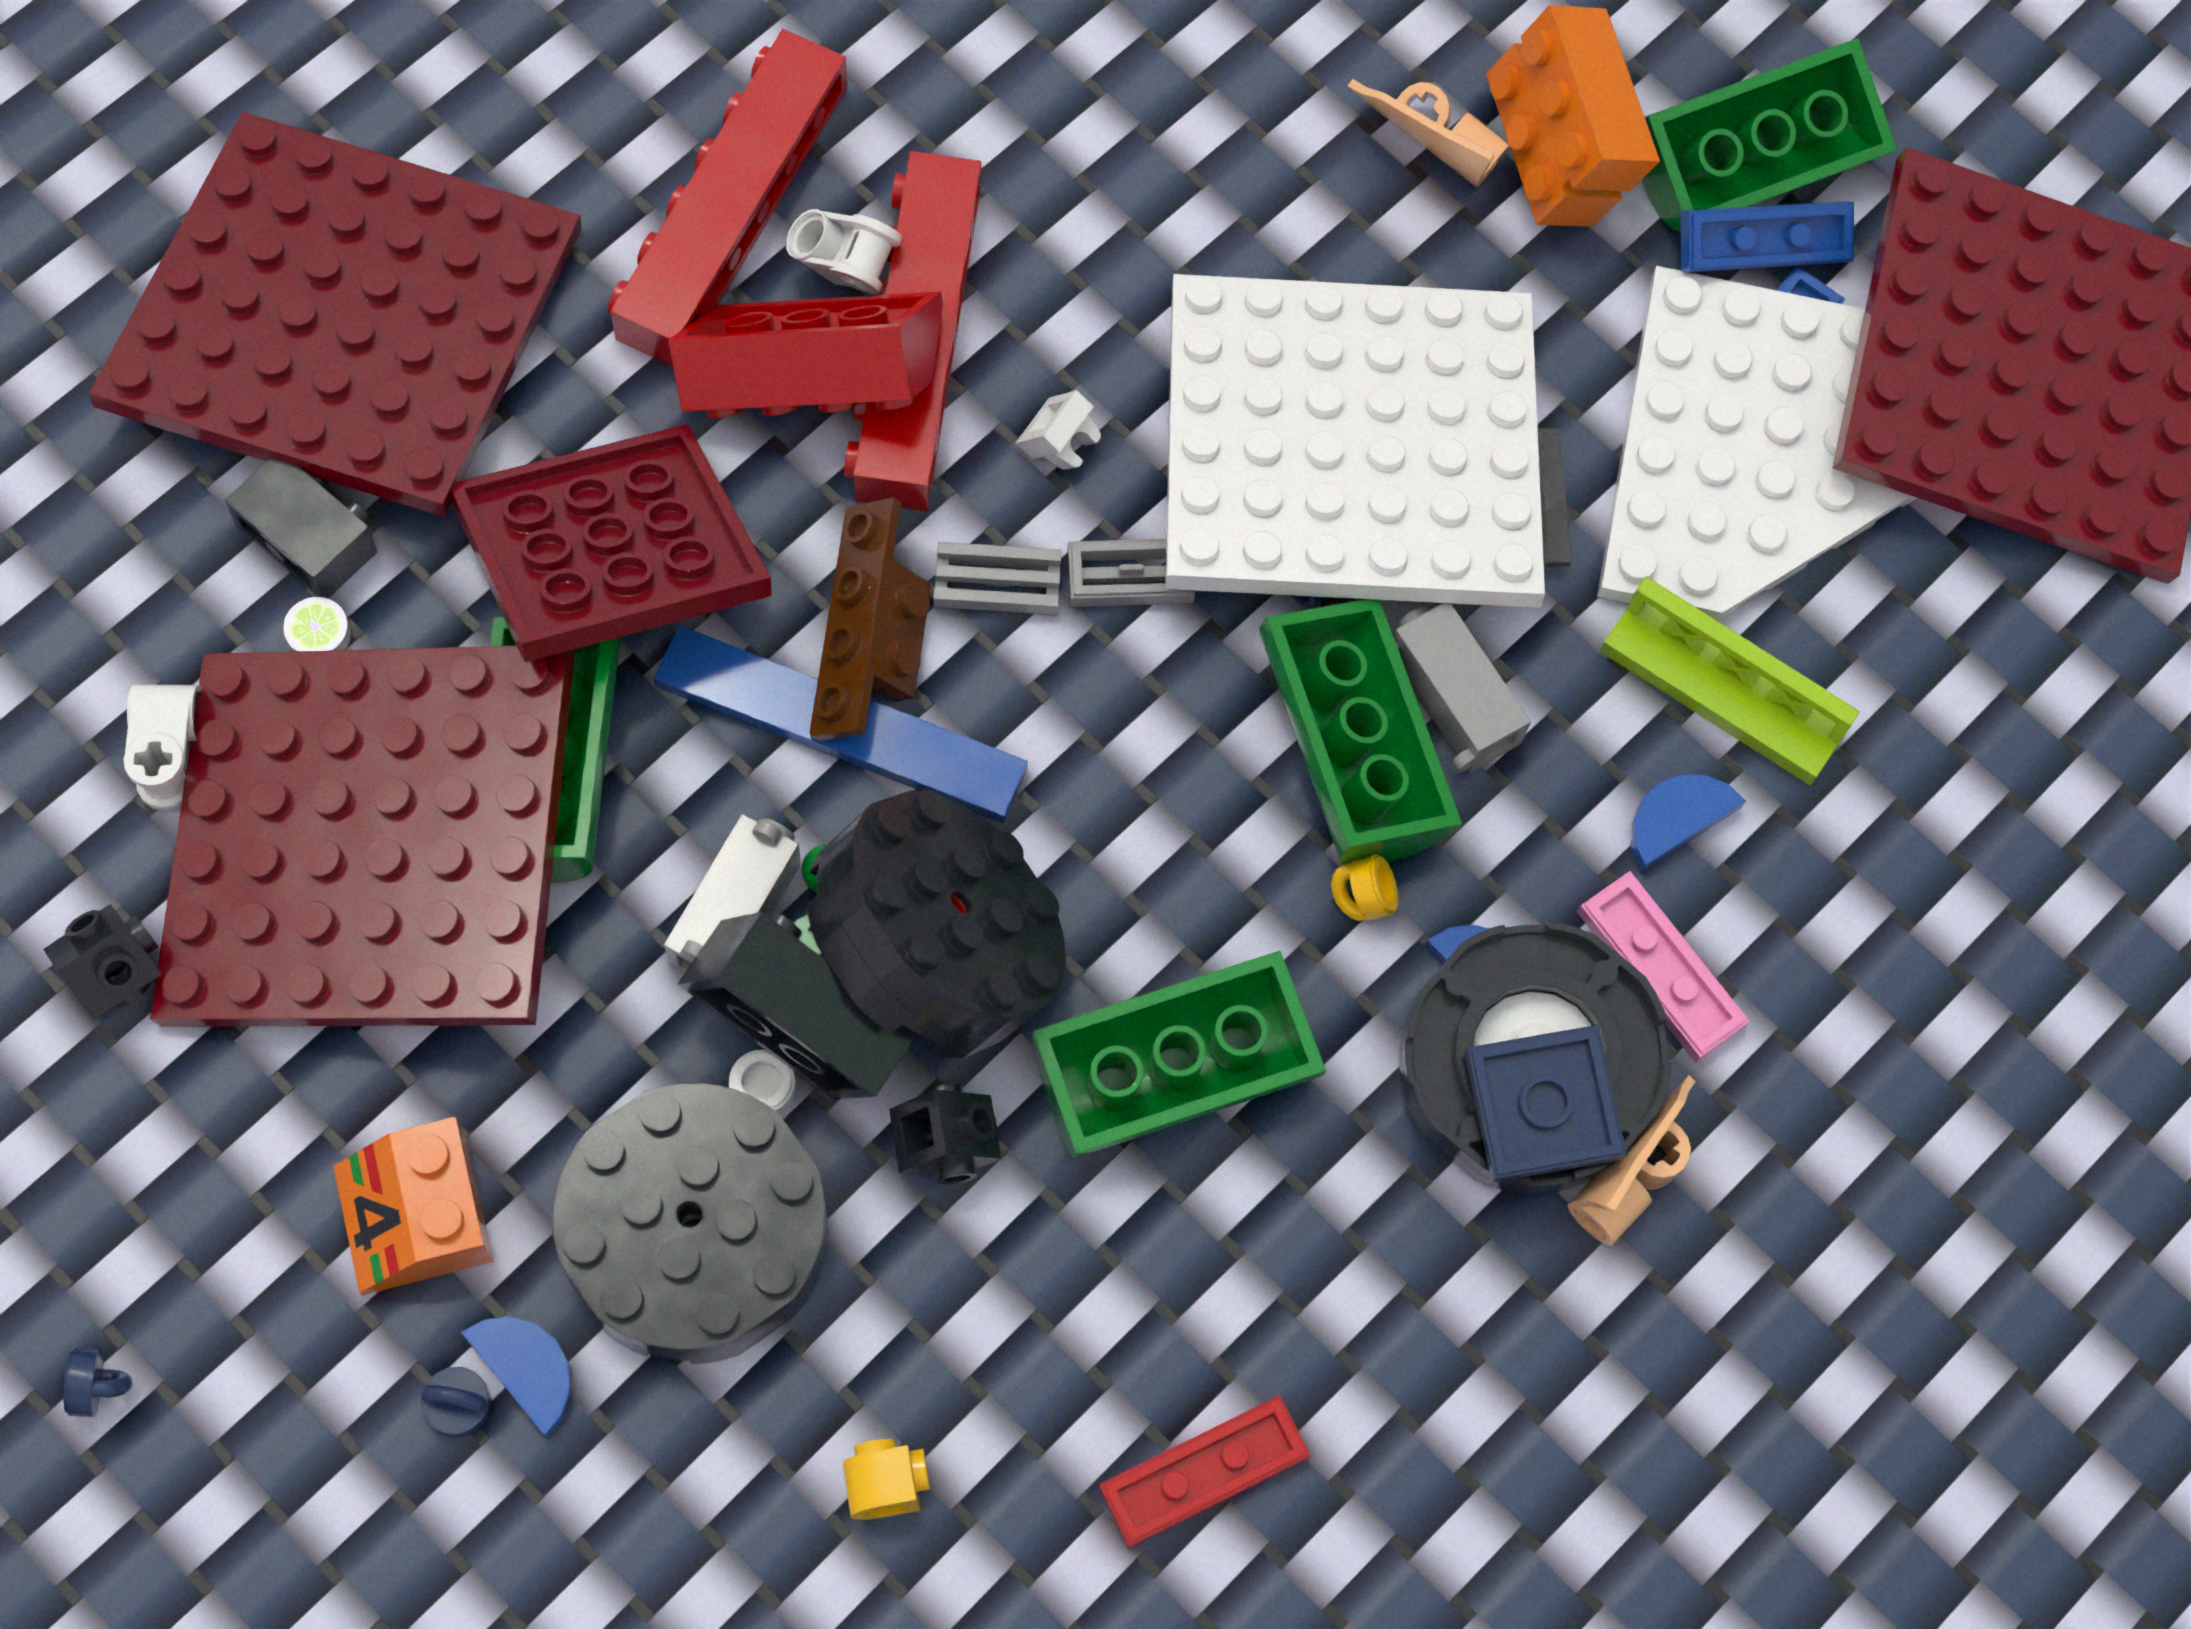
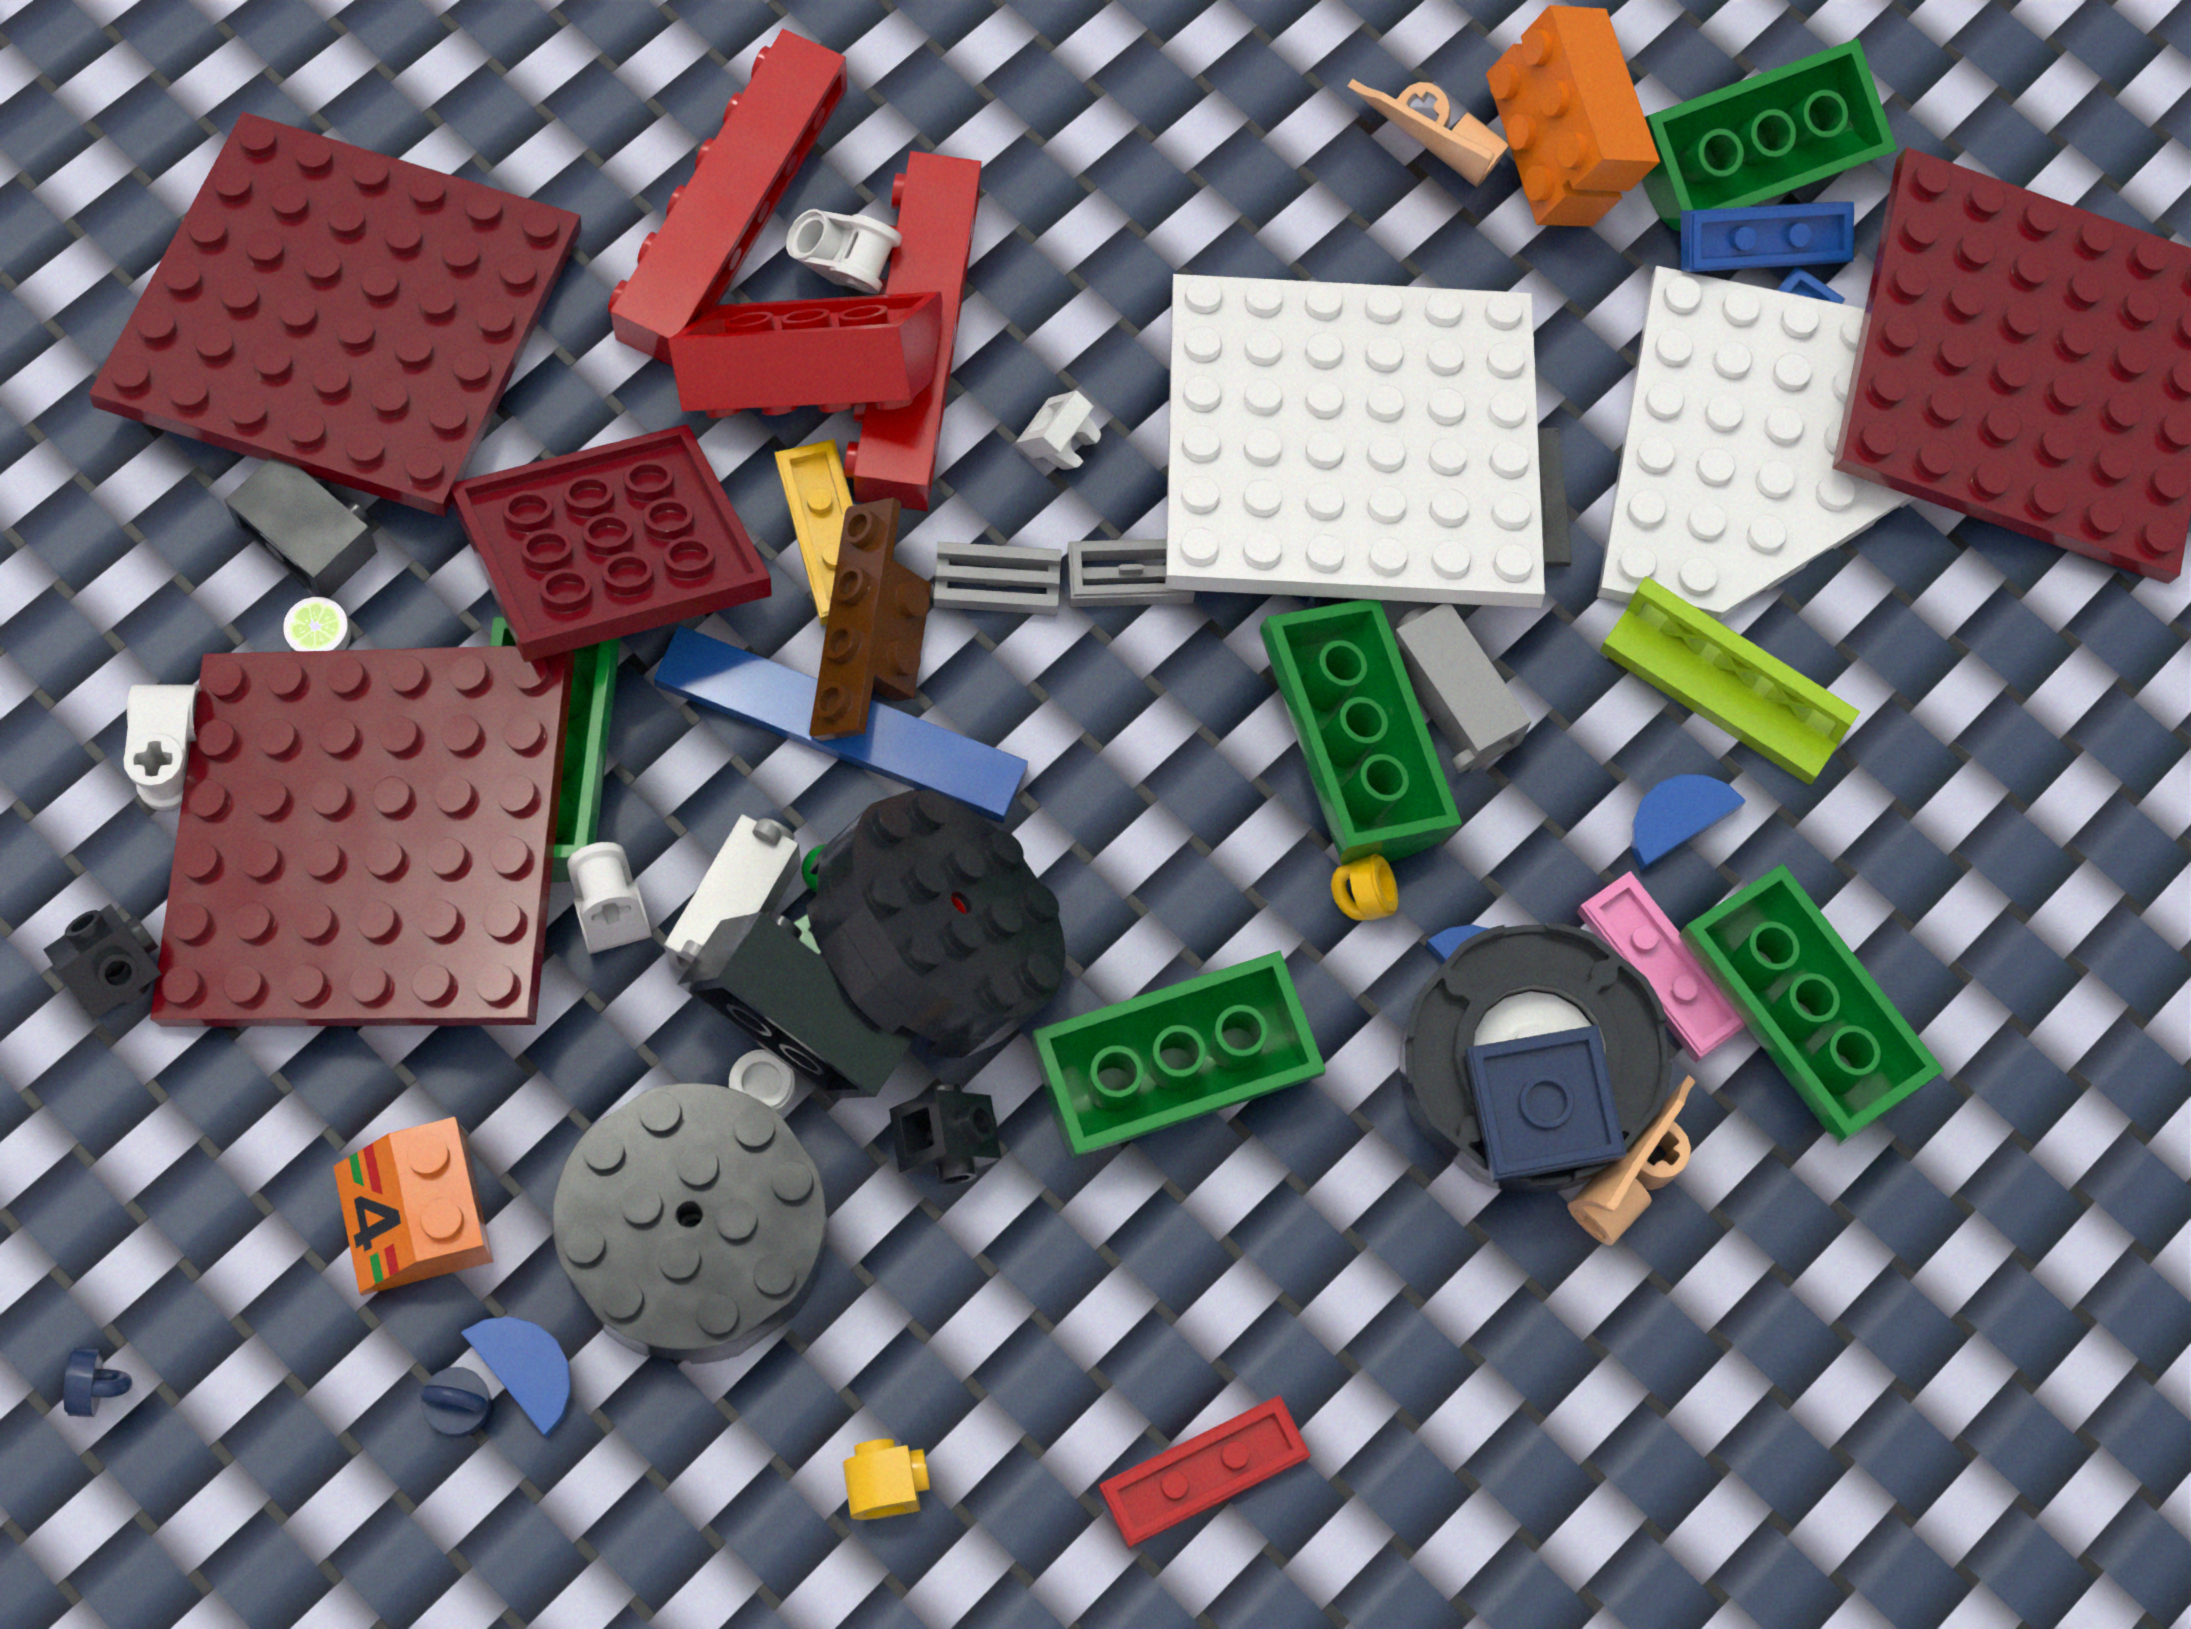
none -> white piece [567,842,652,954]
none -> yellow tile [775,439,853,626]
none -> green brick [1678,864,1944,1146]

